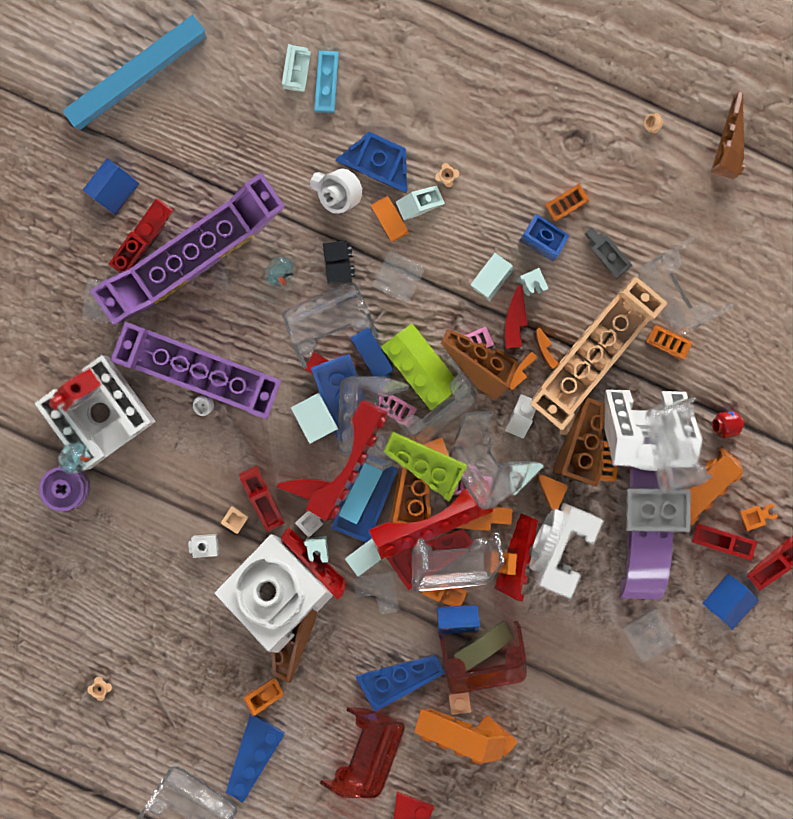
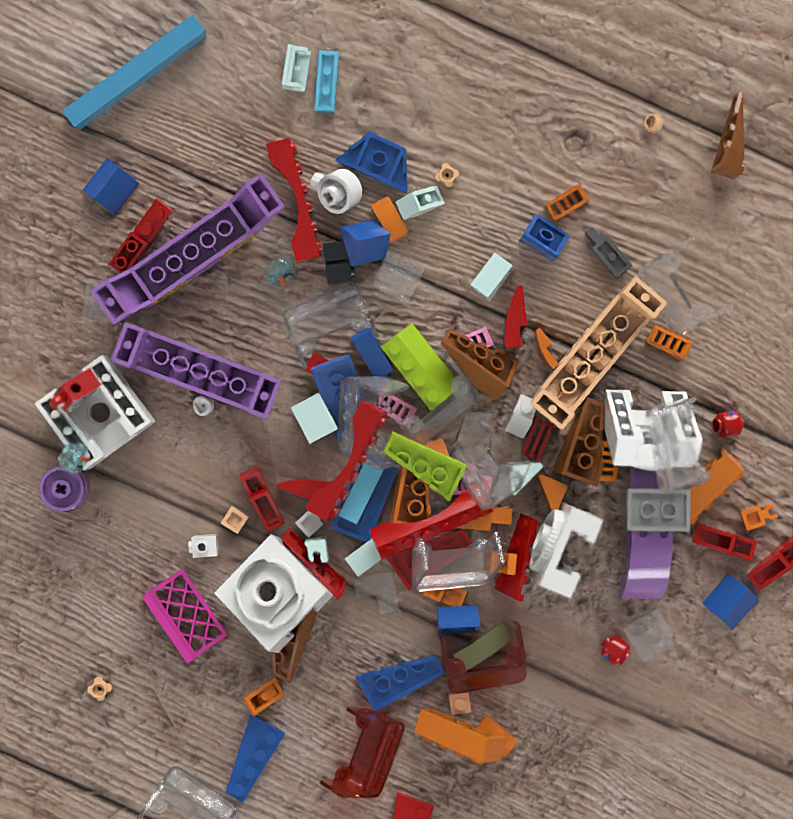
orange slope [508,352,537,390] -> none
light aqua hinge [517,268,548,296] -> none
none -> dark pink fence [142,568,228,664]
none -> red arch [266,138,323,264]
none -> blue slope [340,220,391,267]
none -> red tile [520,417,554,461]
none -> red head [601,635,631,665]

